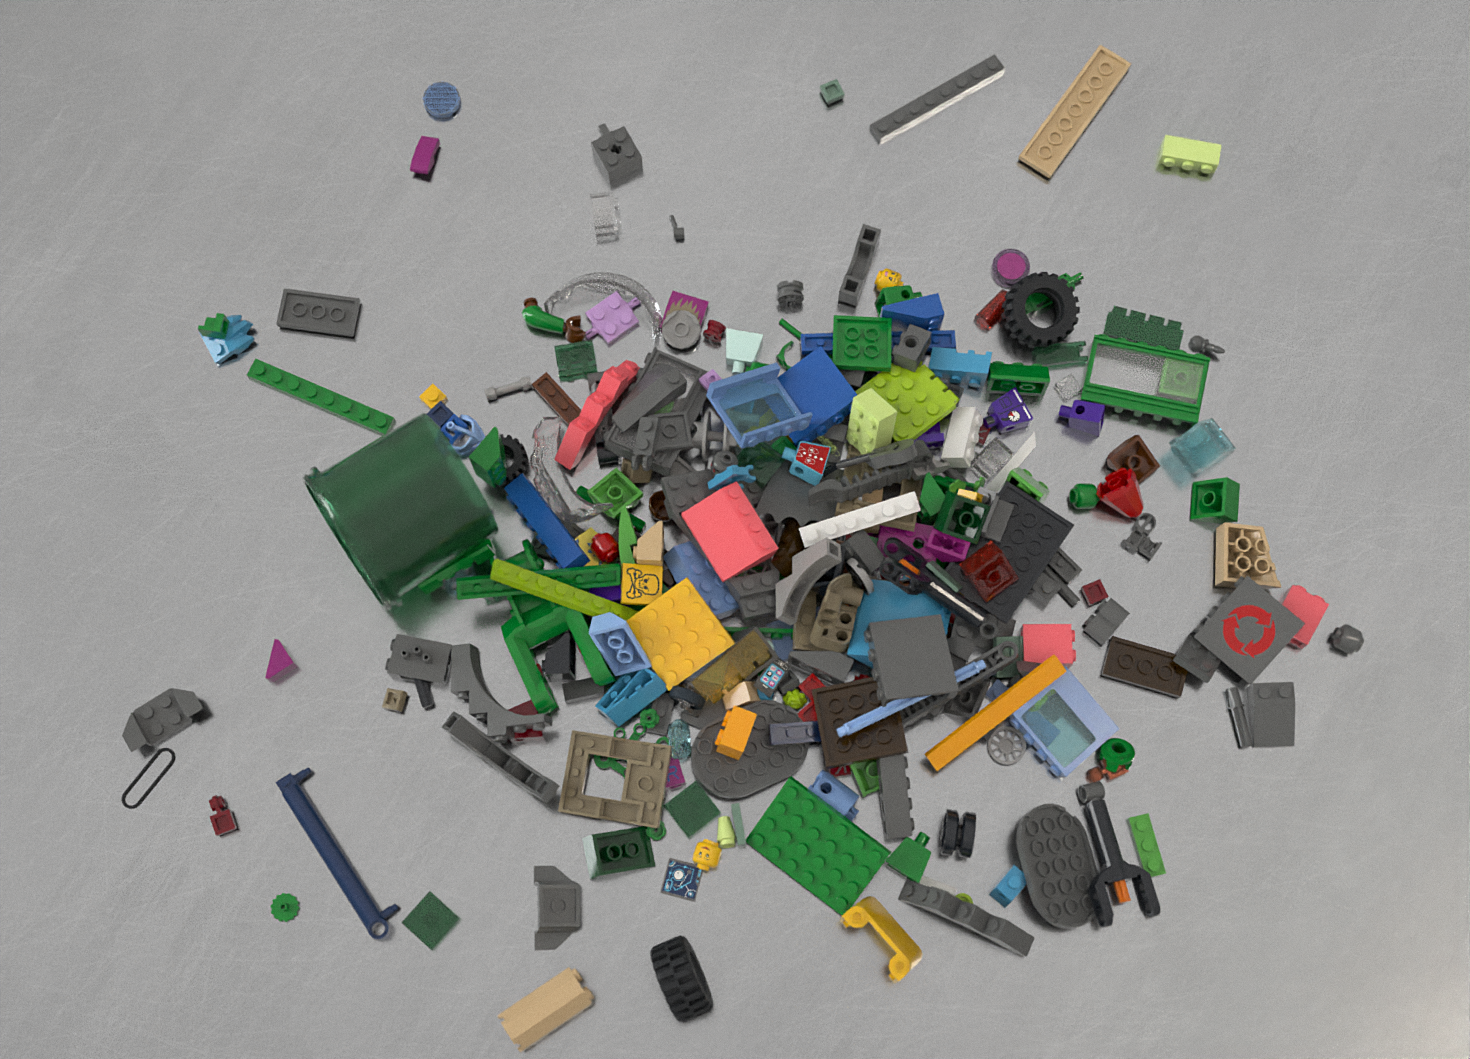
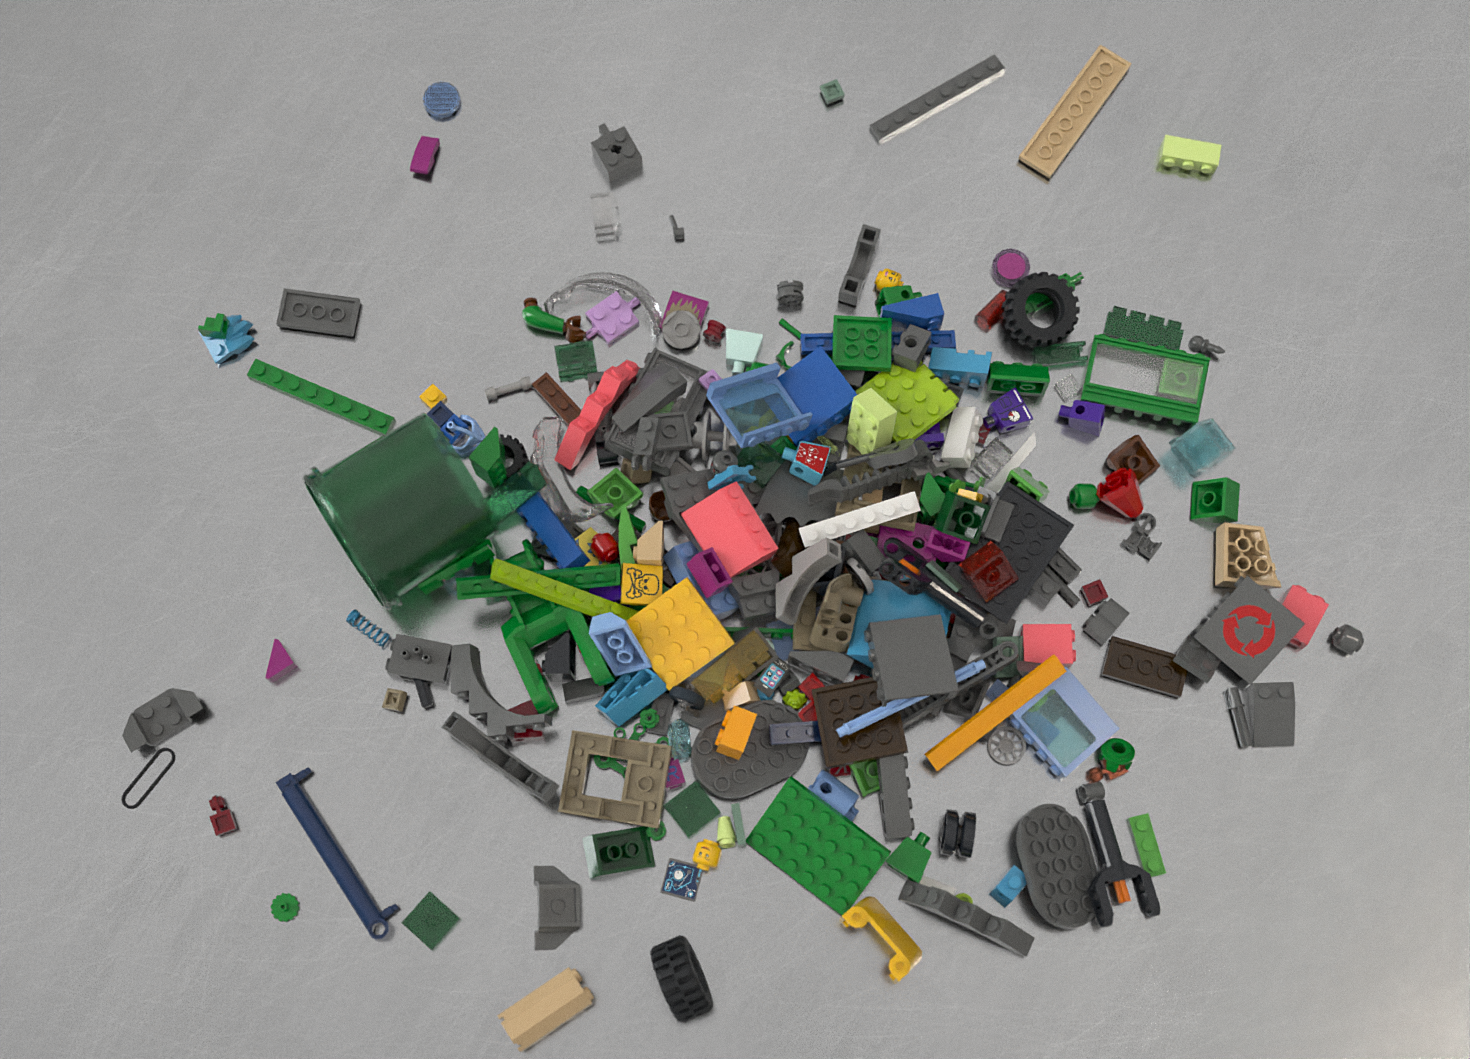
none -> dark azure piece [346,609,390,647]
none -> clear green windscreen [479,460,548,531]
none -> magenta brick [686,547,733,598]

